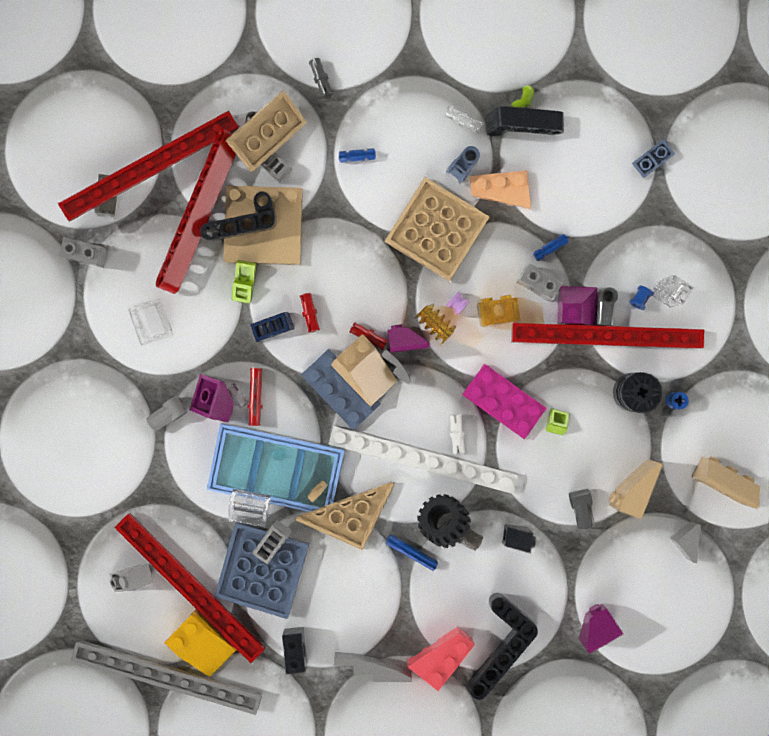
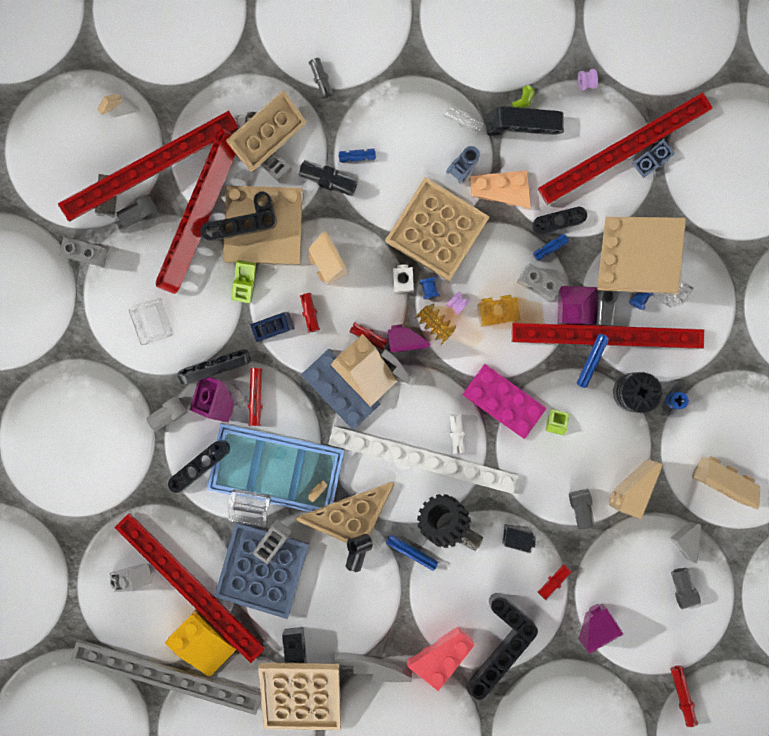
none -> tan tile [97,94,123,115]
none -> dark grey piece [116,195,158,228]
none -> black beam [168,440,230,493]
none -> black beam [177,349,251,384]
none -> tan plate [259,663,341,730]
none -> black piece [298,160,358,196]
none -> tan slope [307,231,347,285]
none -> black piece [345,534,373,573]
none -> white brick [393,265,414,294]
none -> blue bush [419,277,440,300]
none -> black beam [532,206,587,235]
none -> red pin [537,564,572,600]
none -> red plate [538,92,713,205]
none -> blue axle [577,334,609,388]
none -> lavender wheel [578,69,598,91]
none -> tan plate [597,217,686,294]
none -> red pin [670,665,698,727]
none -> dark grey piece [671,567,701,609]

